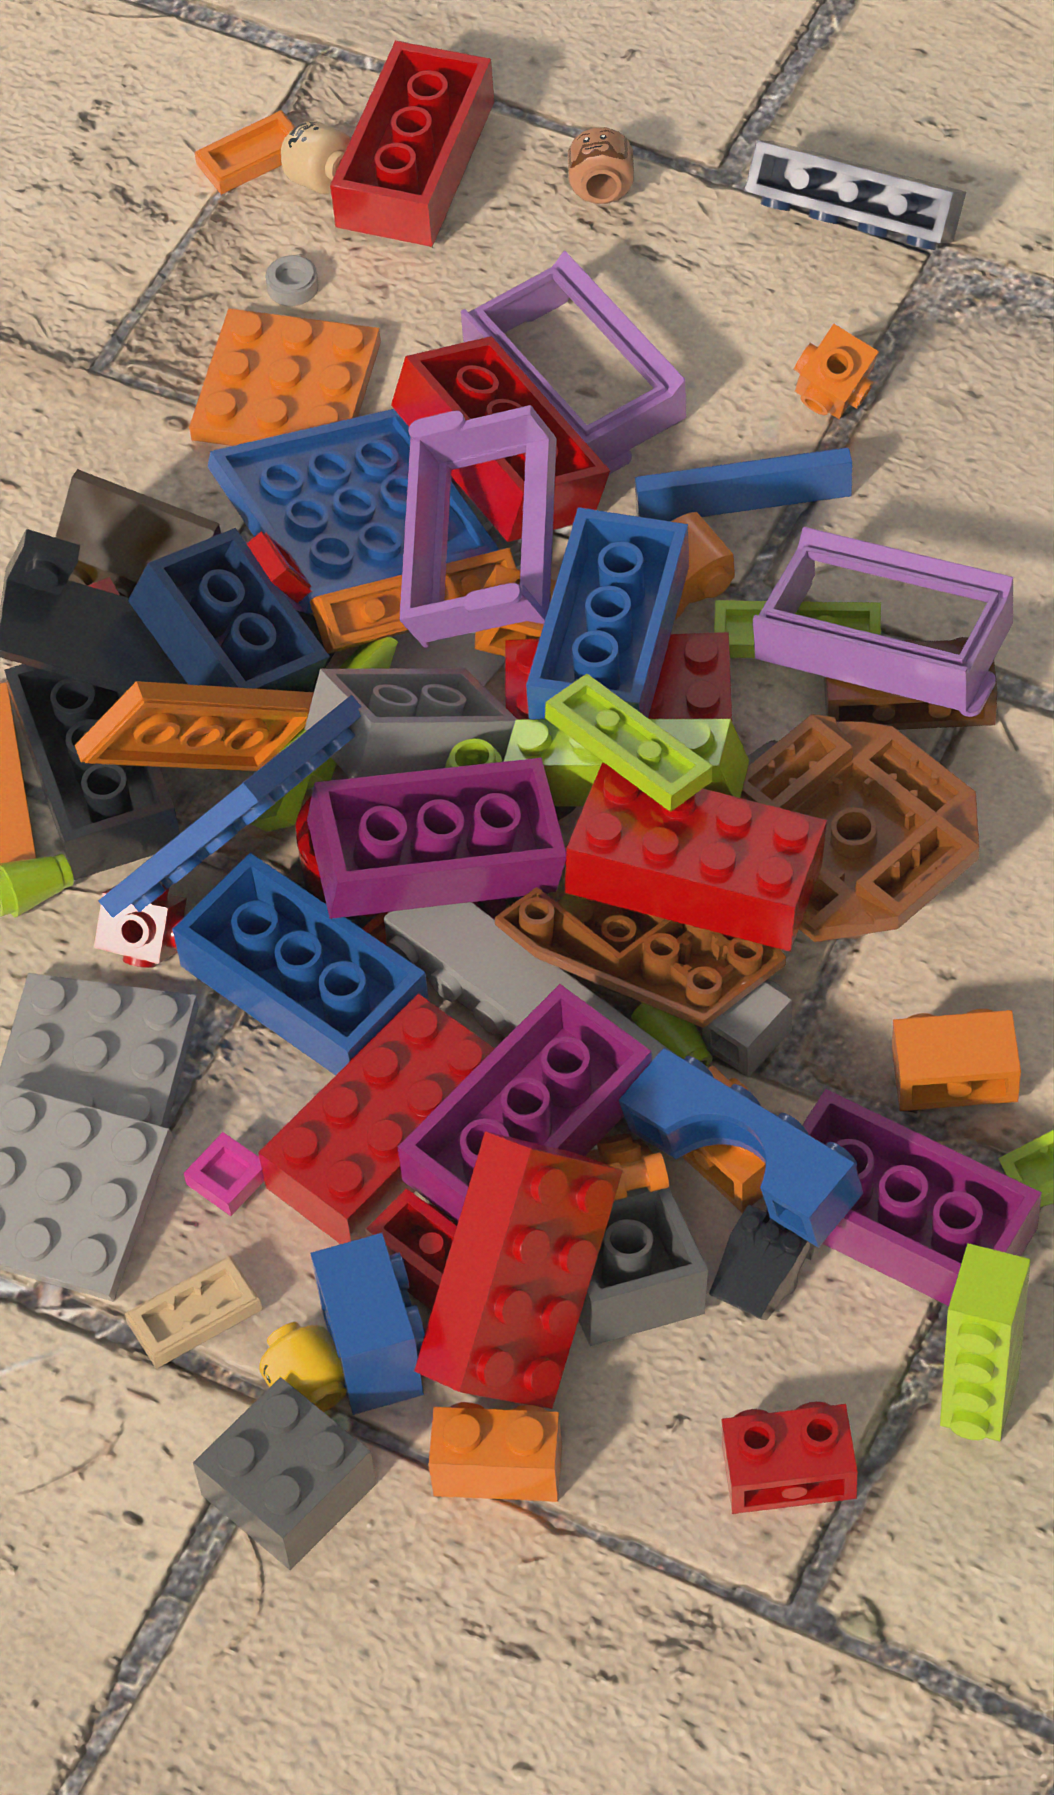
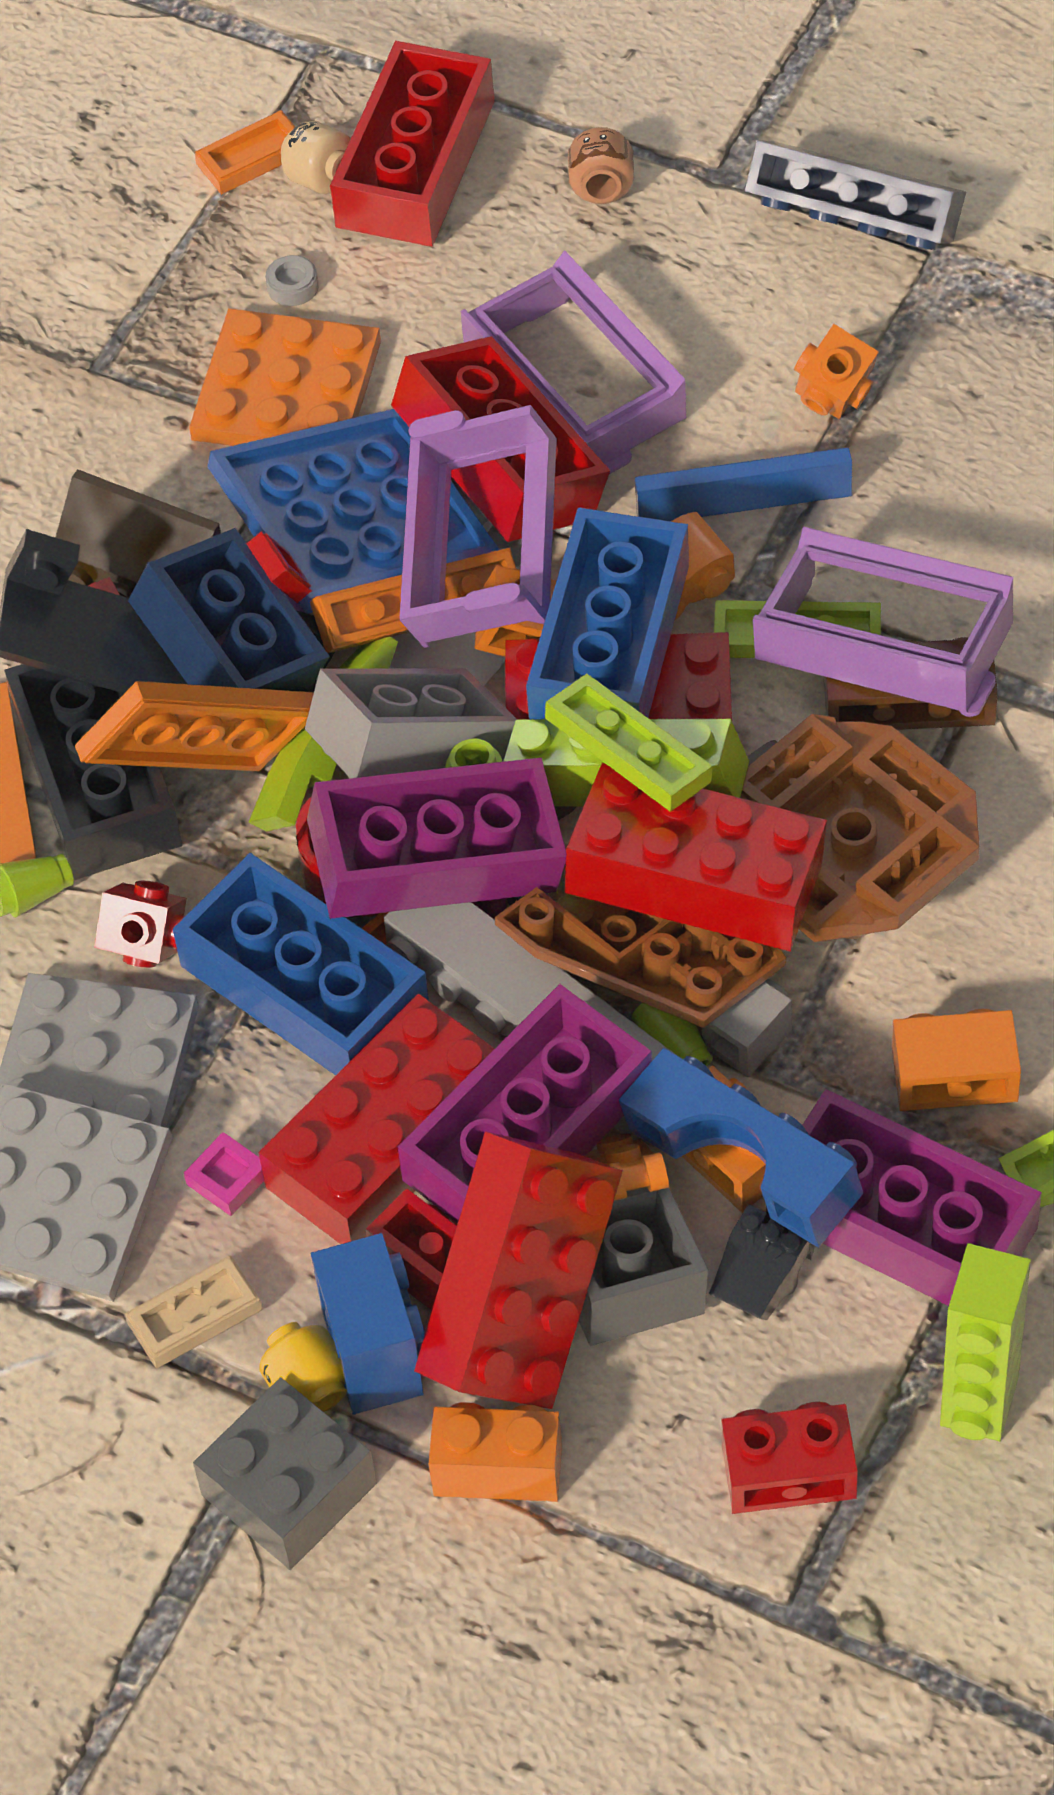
blue plate [98,694,362,918] -> none

